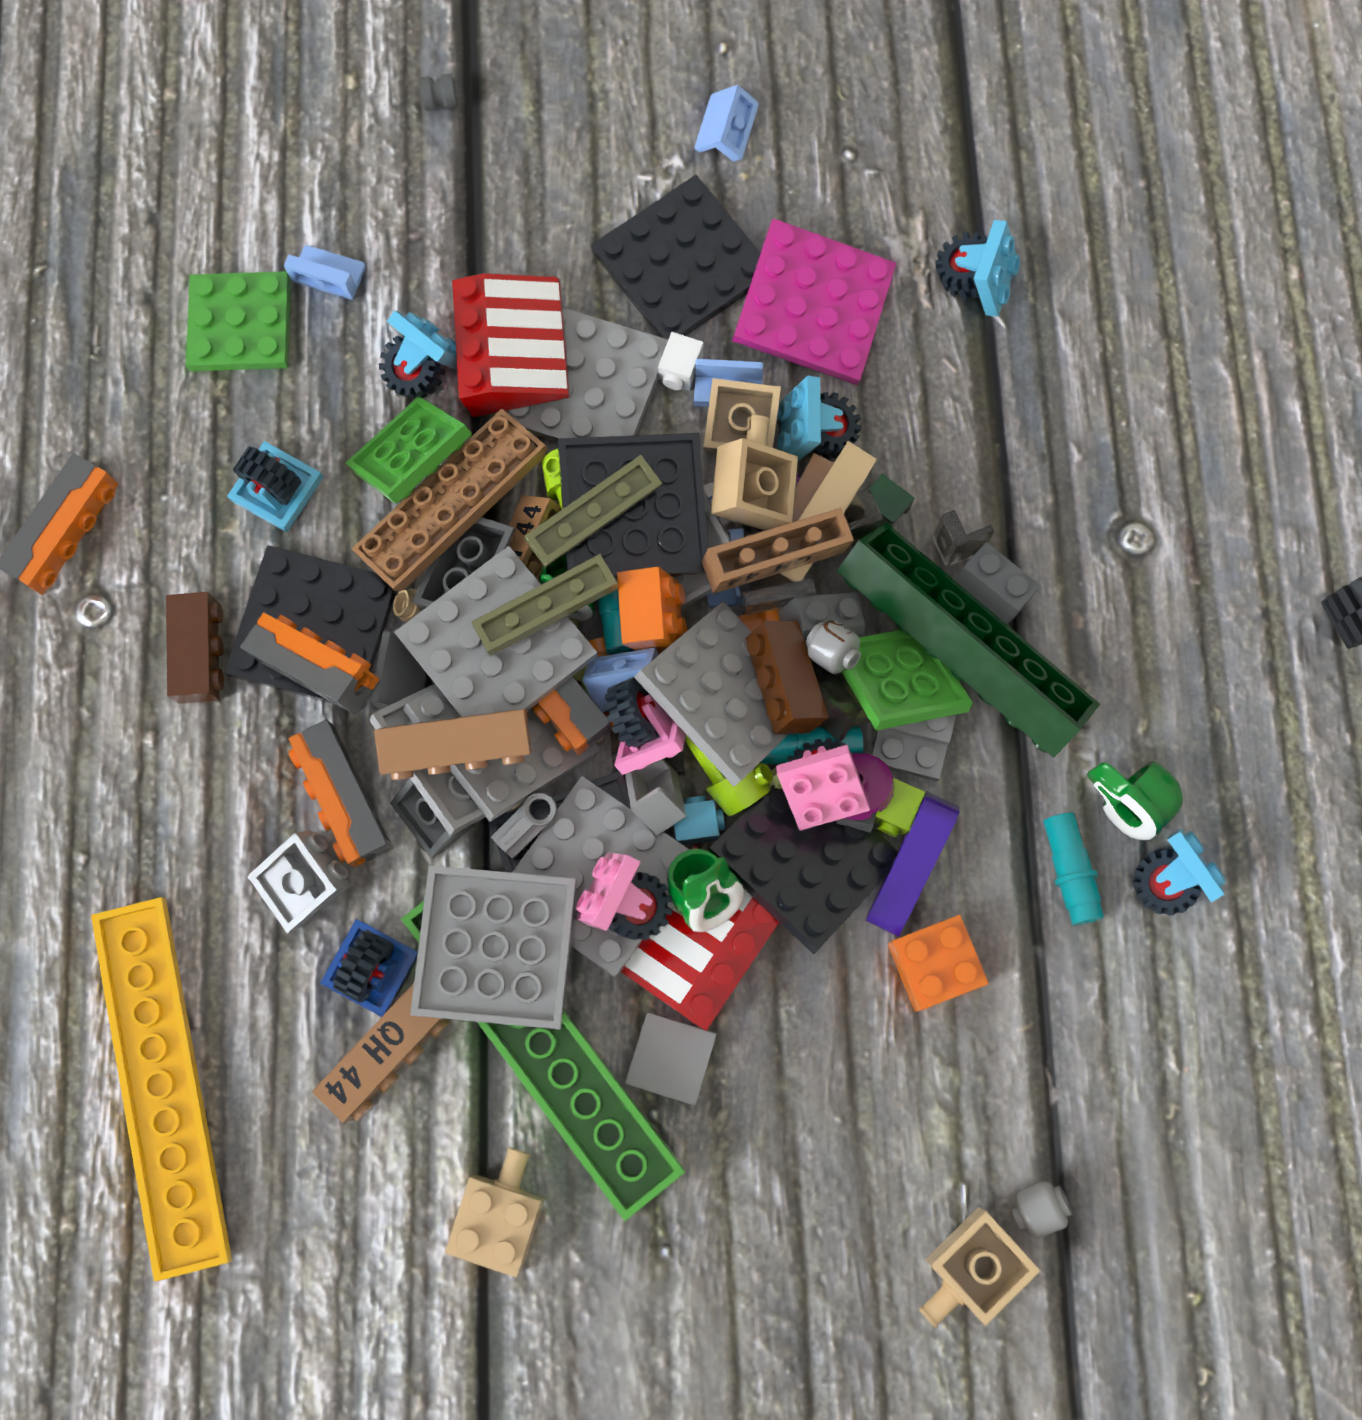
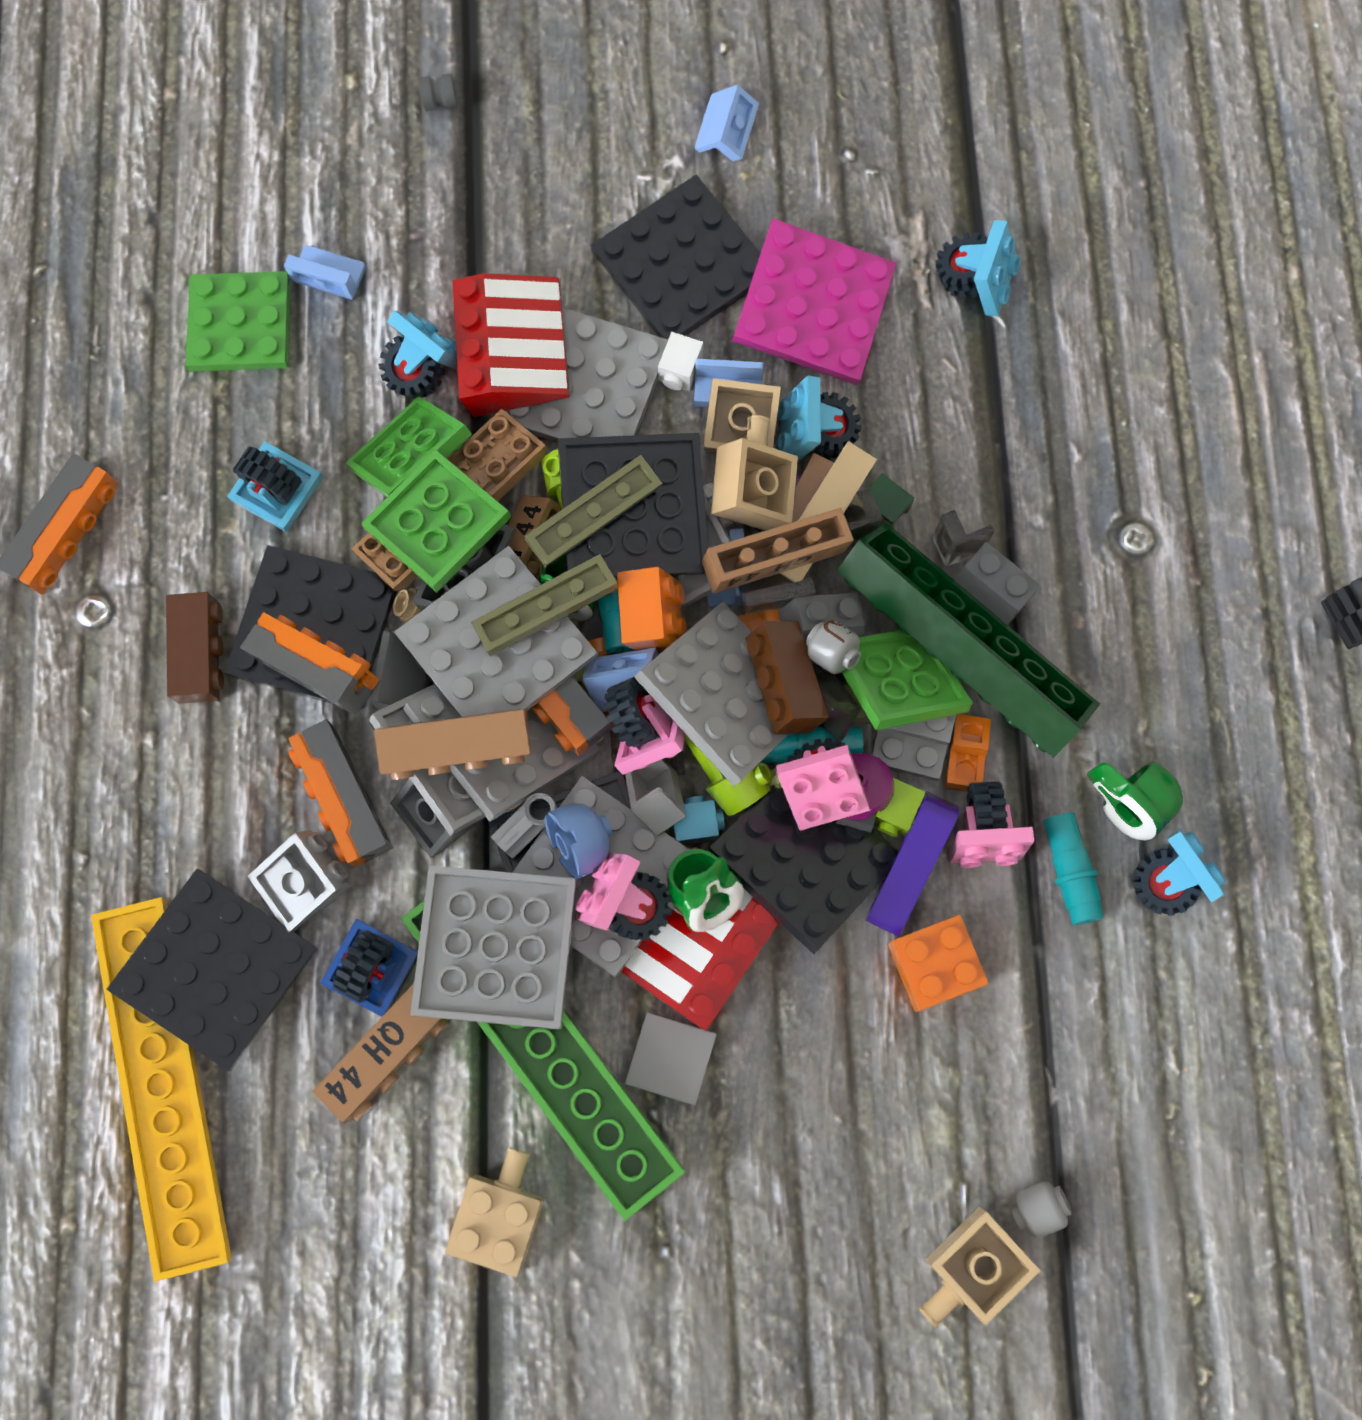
none -> black plate [106,868,317,1072]
none -> bright green plate [361,450,512,593]
none -> medium blue cylinder [545,804,613,880]
none -> orange slope [945,714,991,792]
none -> bright pink plate [949,781,1034,868]

